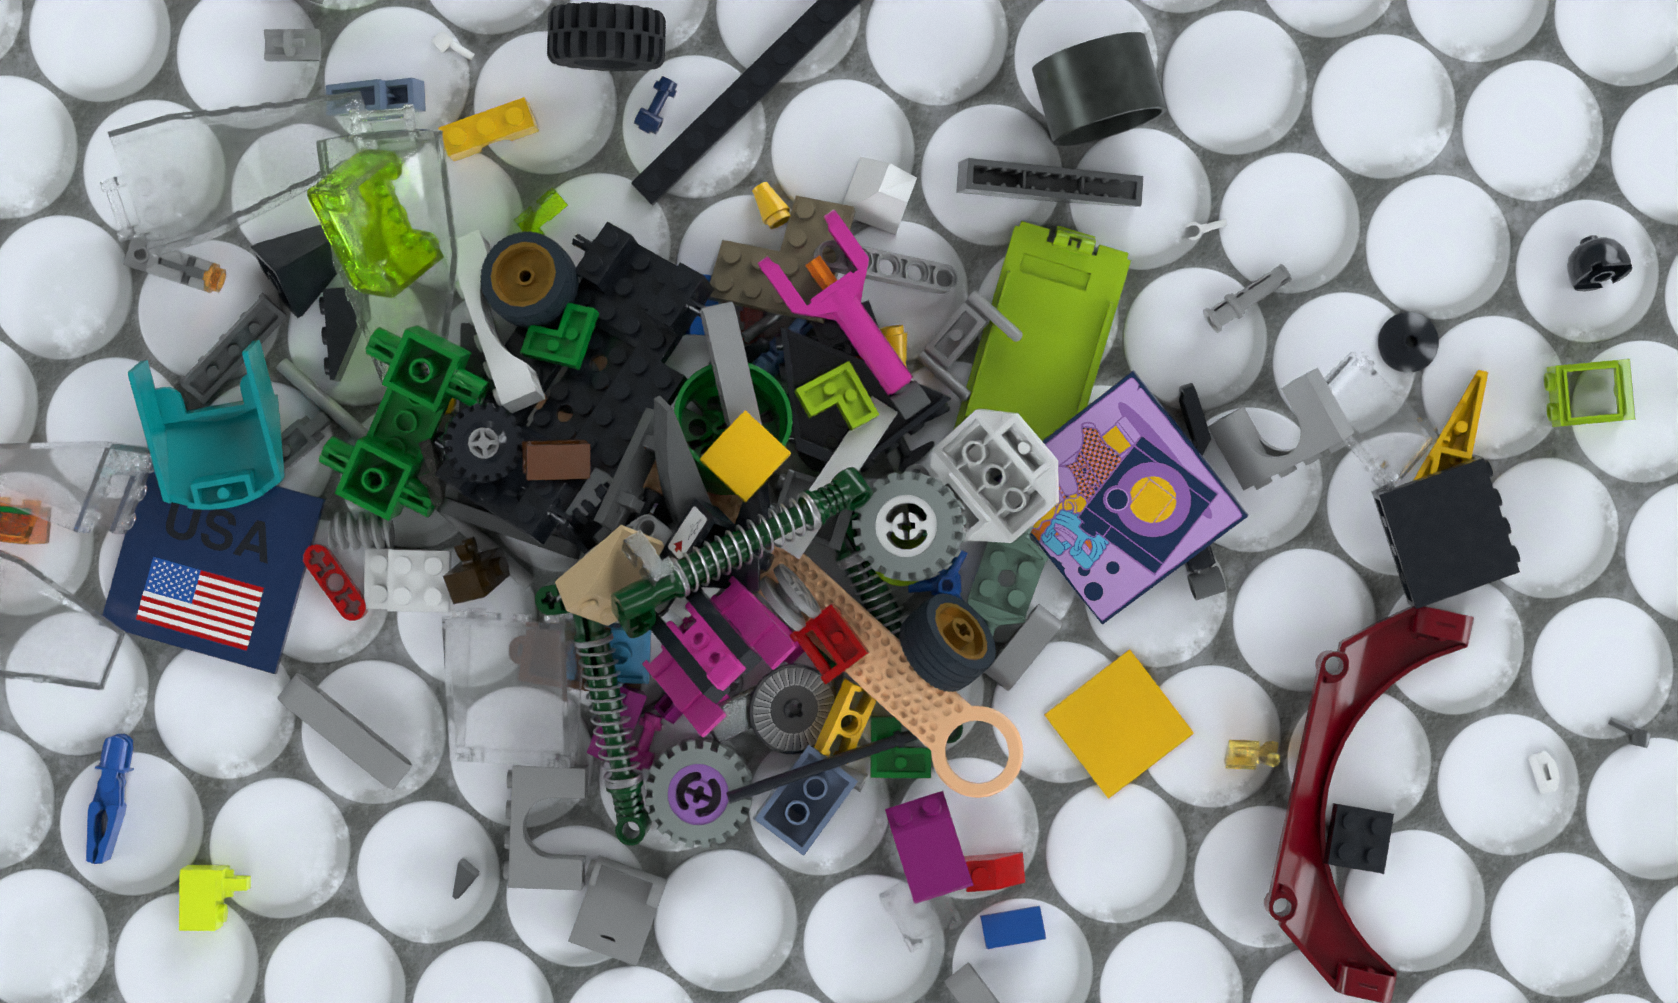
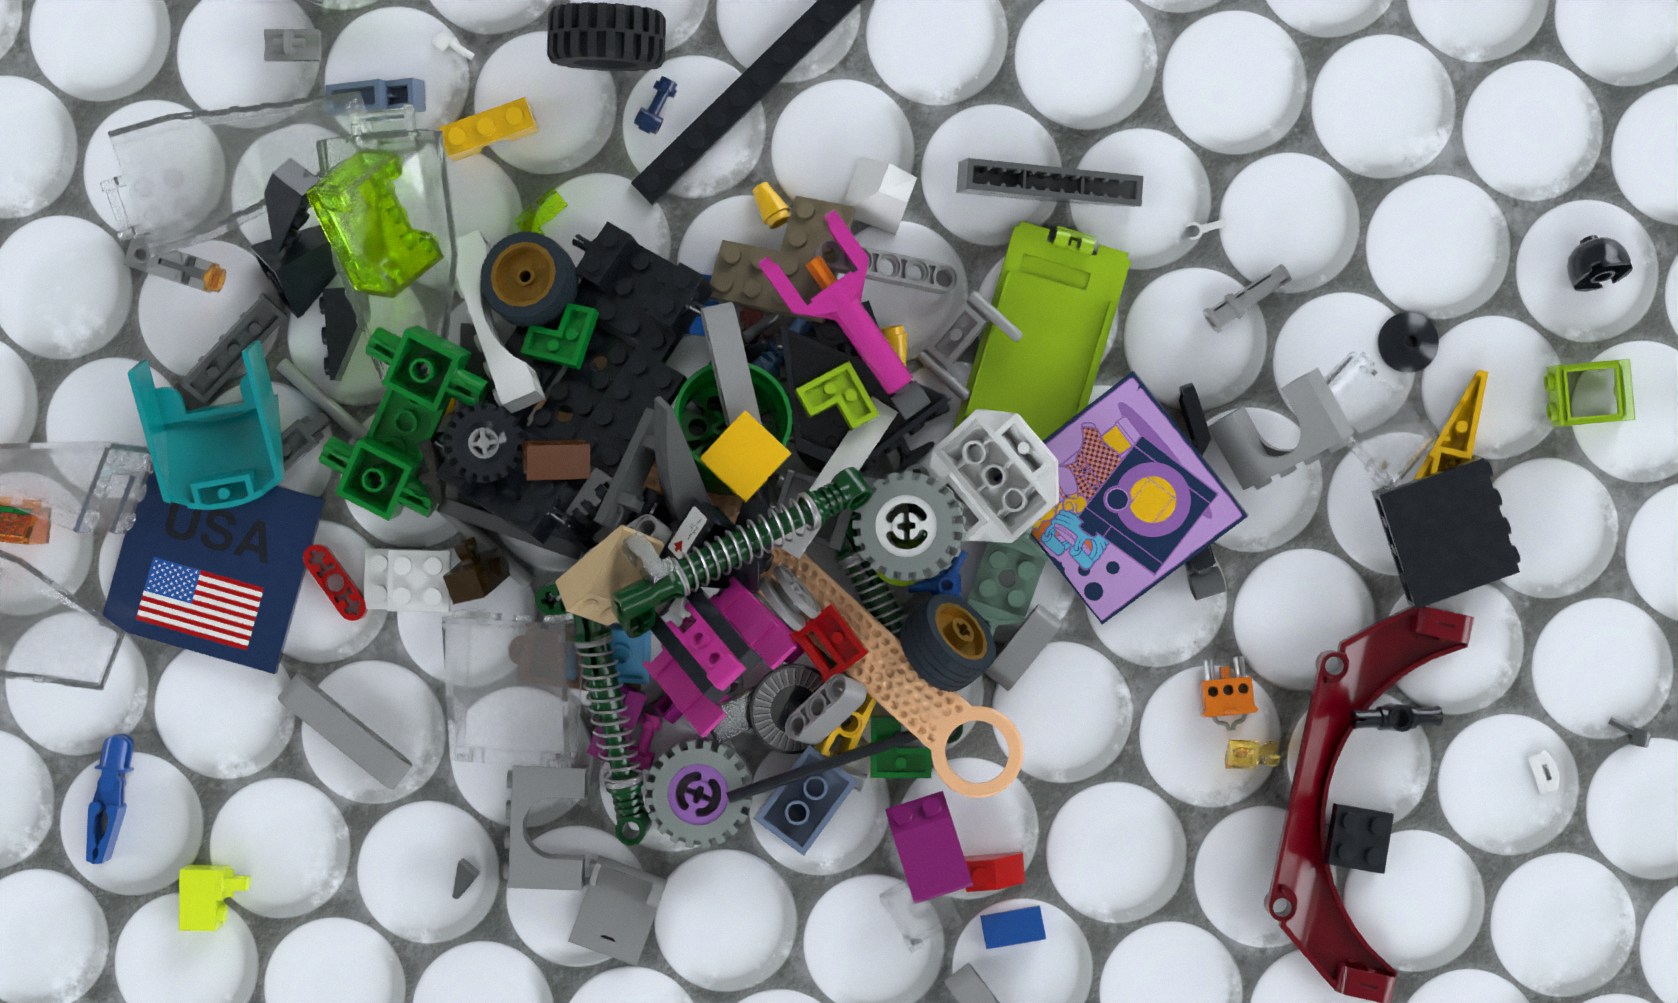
light grey piece [328,512,395,550] -> none
pearl dark grey wheel [1032,32,1167,146] -> none
yellow piece [1044,649,1194,799] -> none
none -> black slope [264,157,321,254]
none -> light grey beam [785,674,867,746]
none -> orange piece [1200,656,1258,731]
none -> black pin [1350,703,1443,732]

